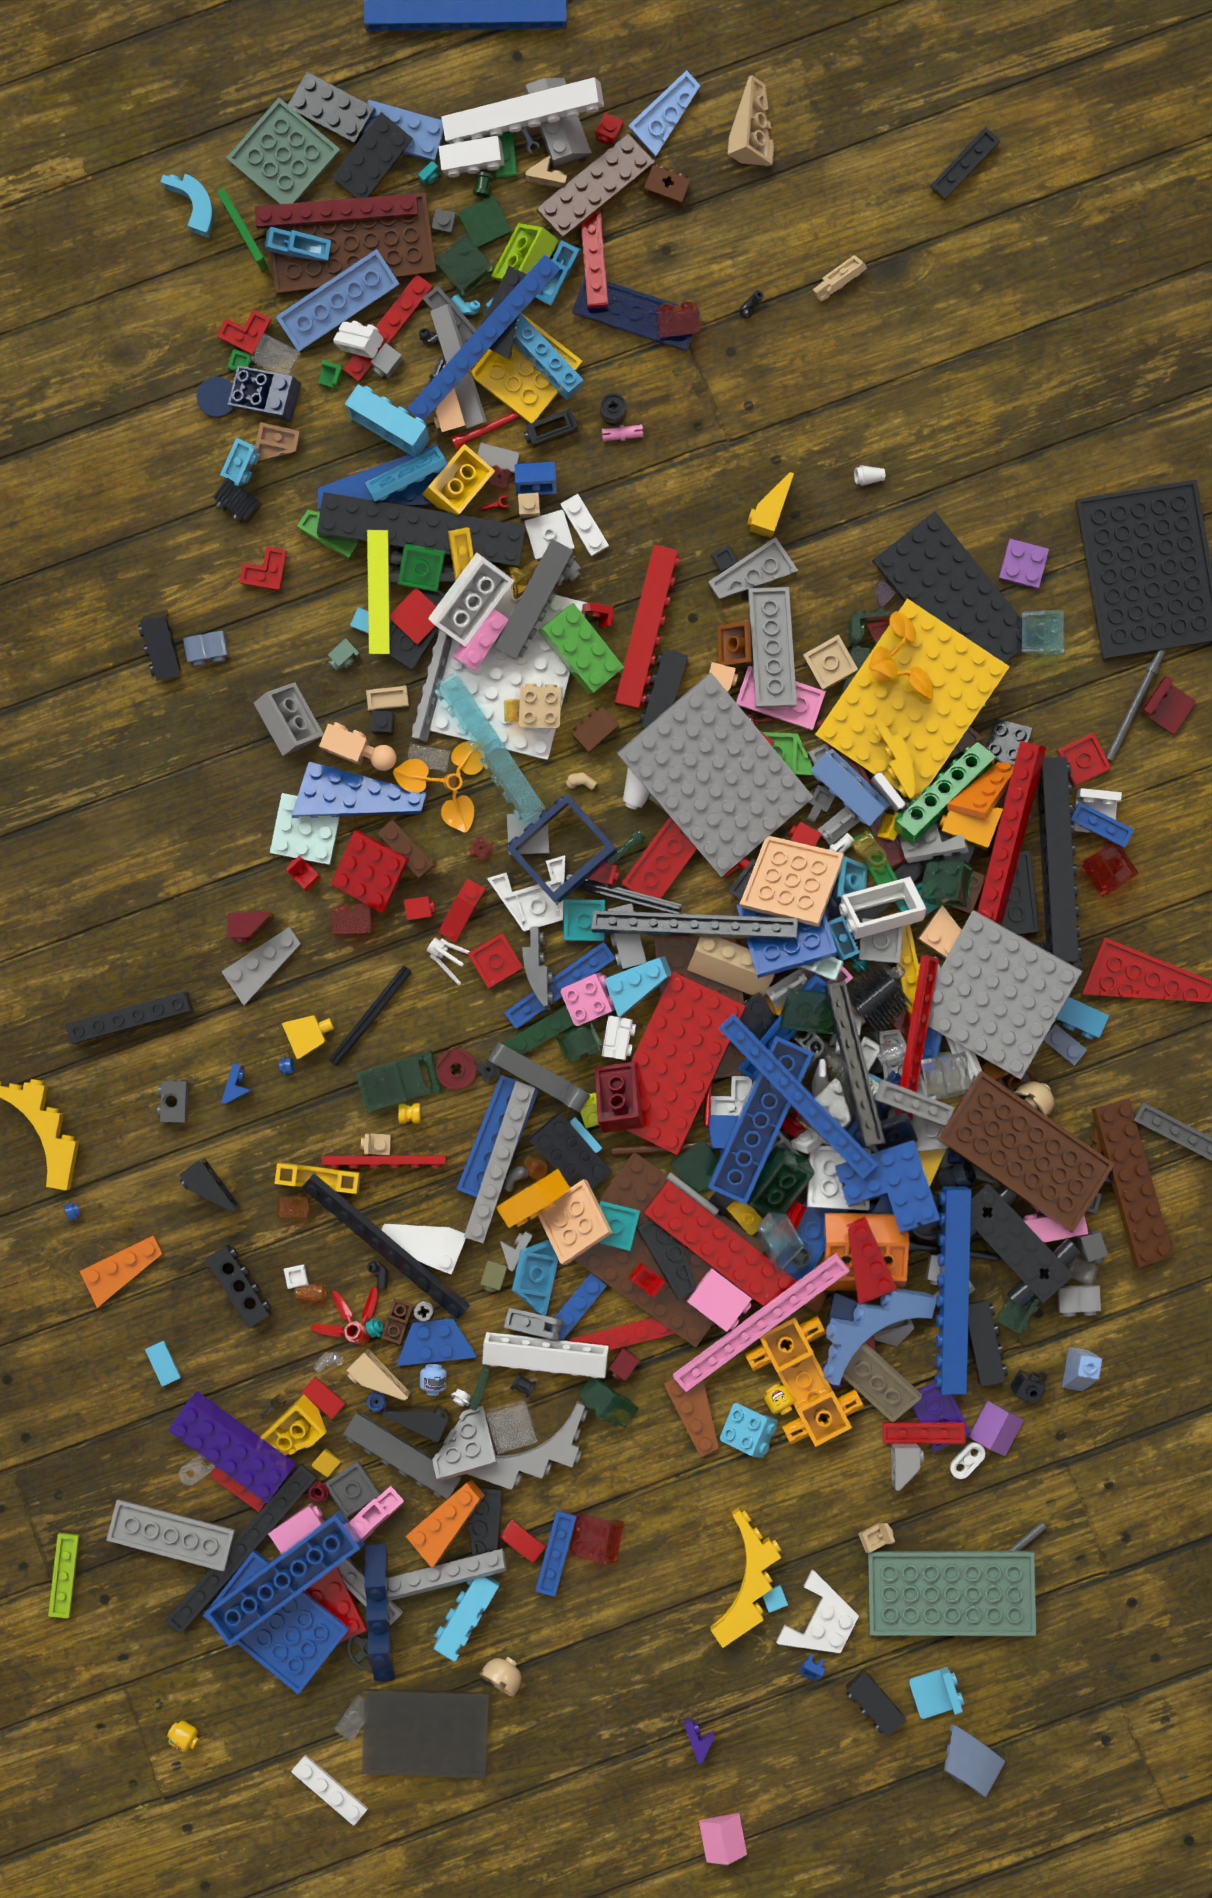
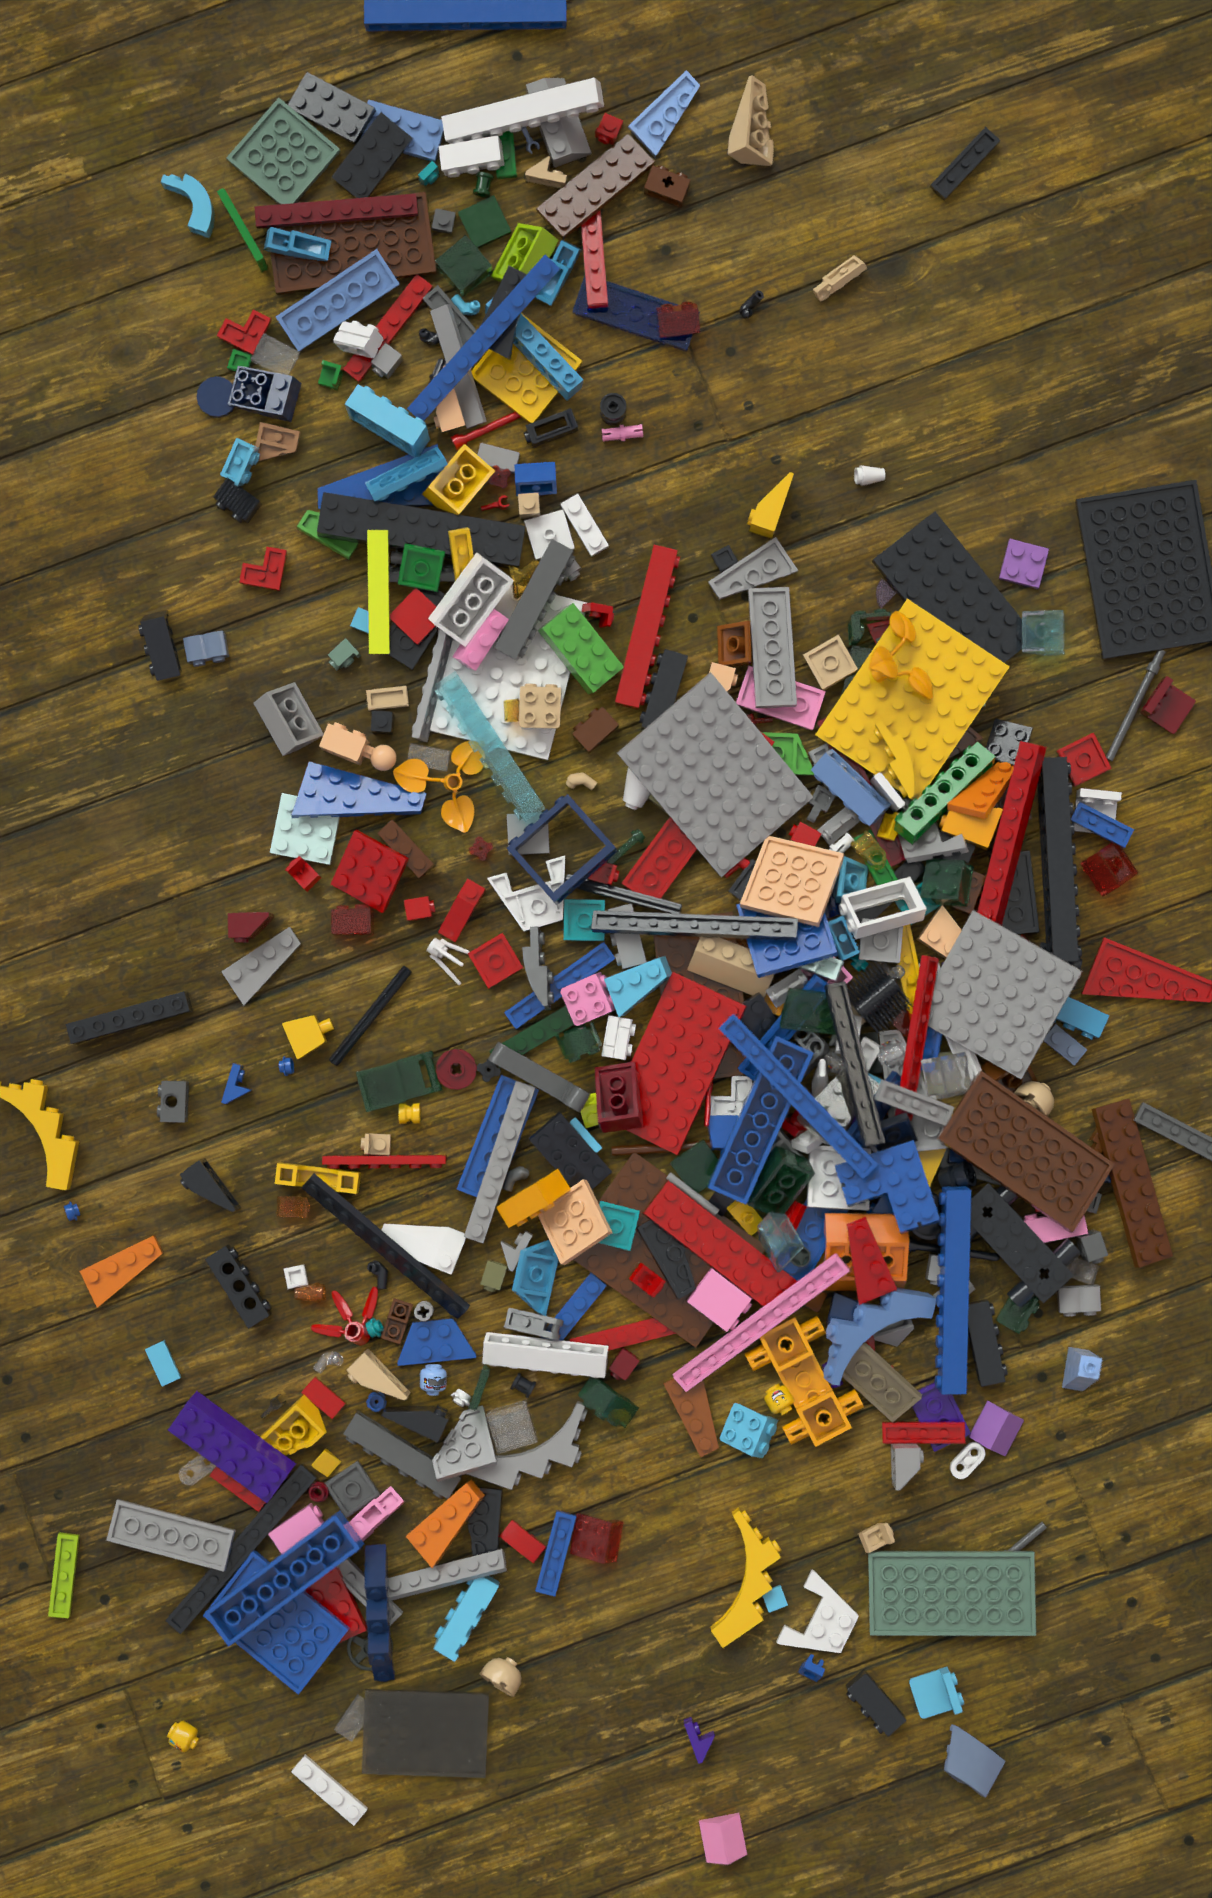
clear orange cone [524,1156,548,1179] -> none
black brick [1010,1369,1046,1404] -> none

